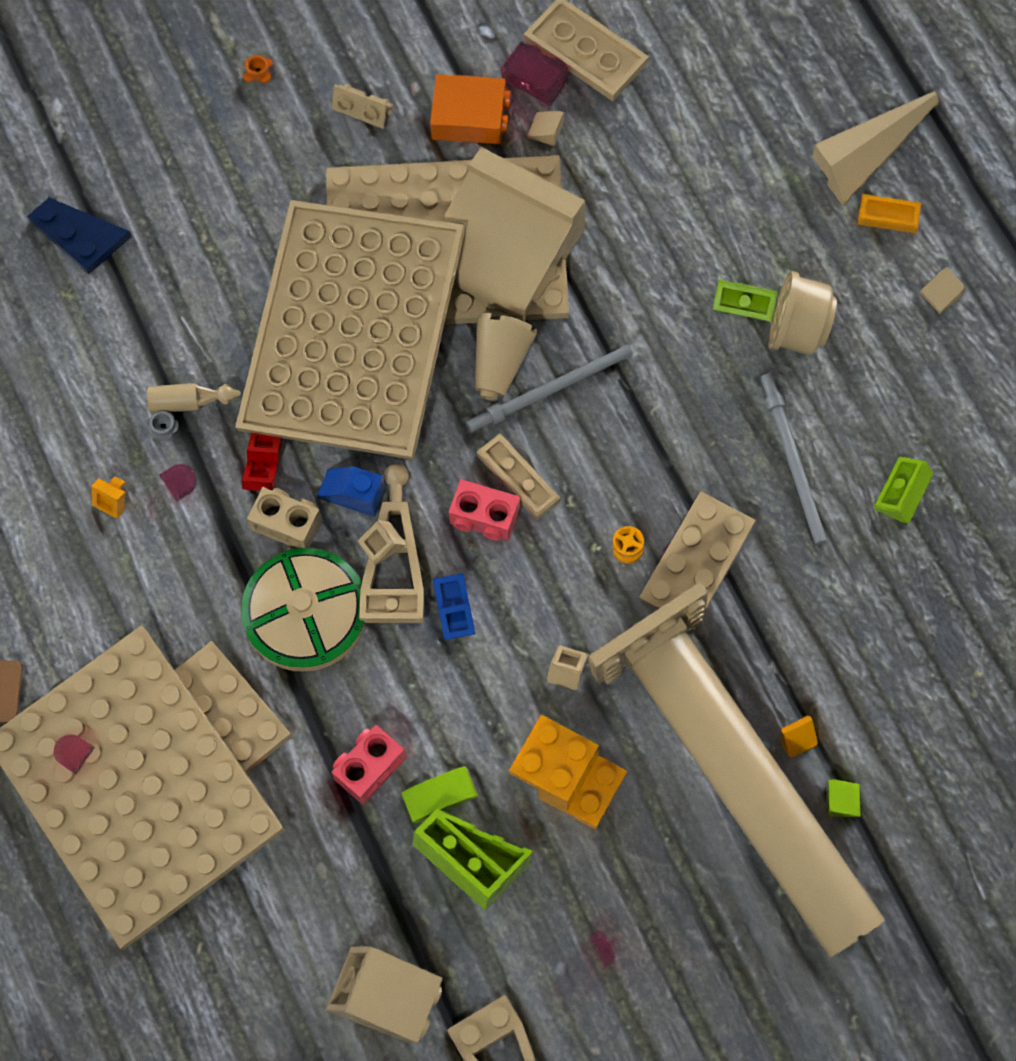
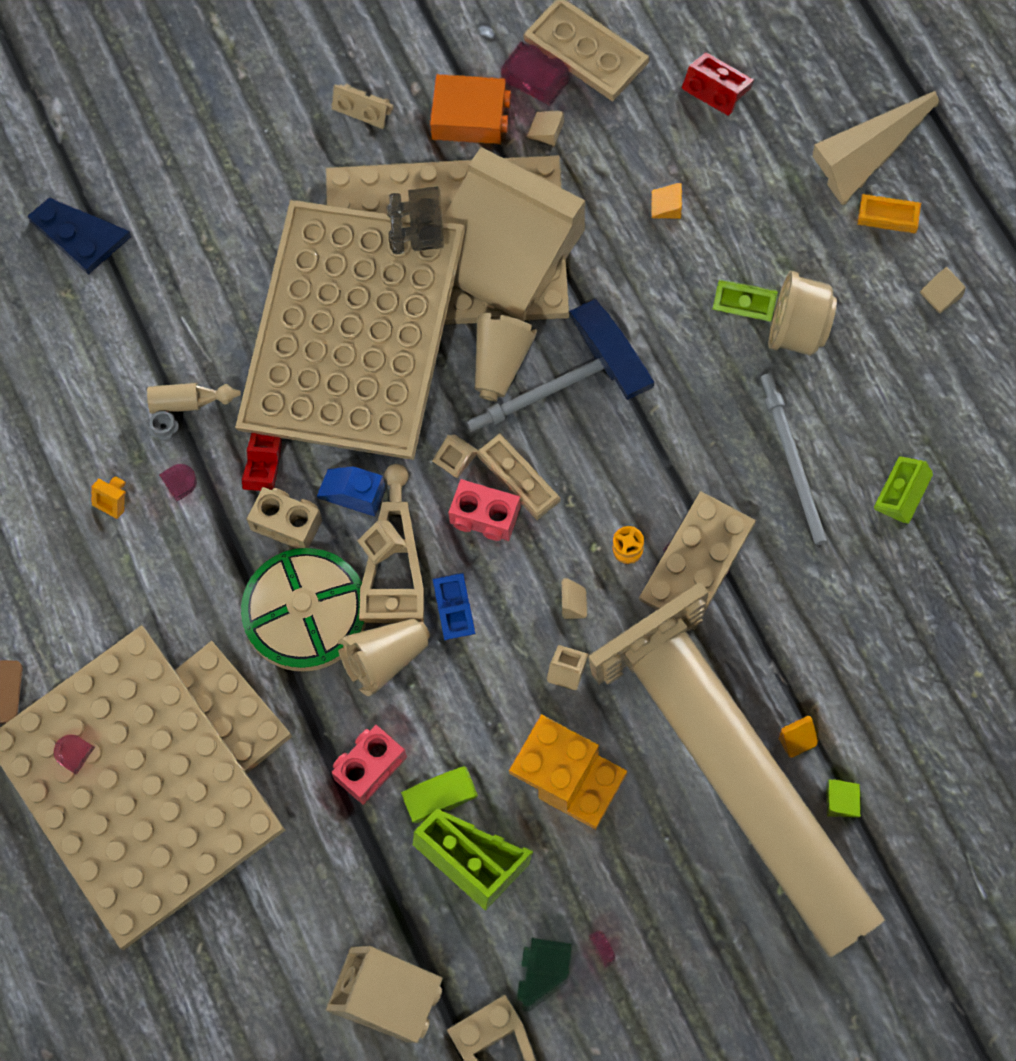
orange plate [243,55,273,84] -> none
none -> tan cone [338,619,430,696]
none -> clear smoke plate [387,186,444,254]
none -> tan slope [432,435,478,478]
none -> clear green slope [517,938,572,1012]
none -> tan slope [562,578,587,619]
none -> dark blue slope [569,299,655,400]
none -> light orange slope [651,183,682,219]
none -> red bracket [682,52,754,116]

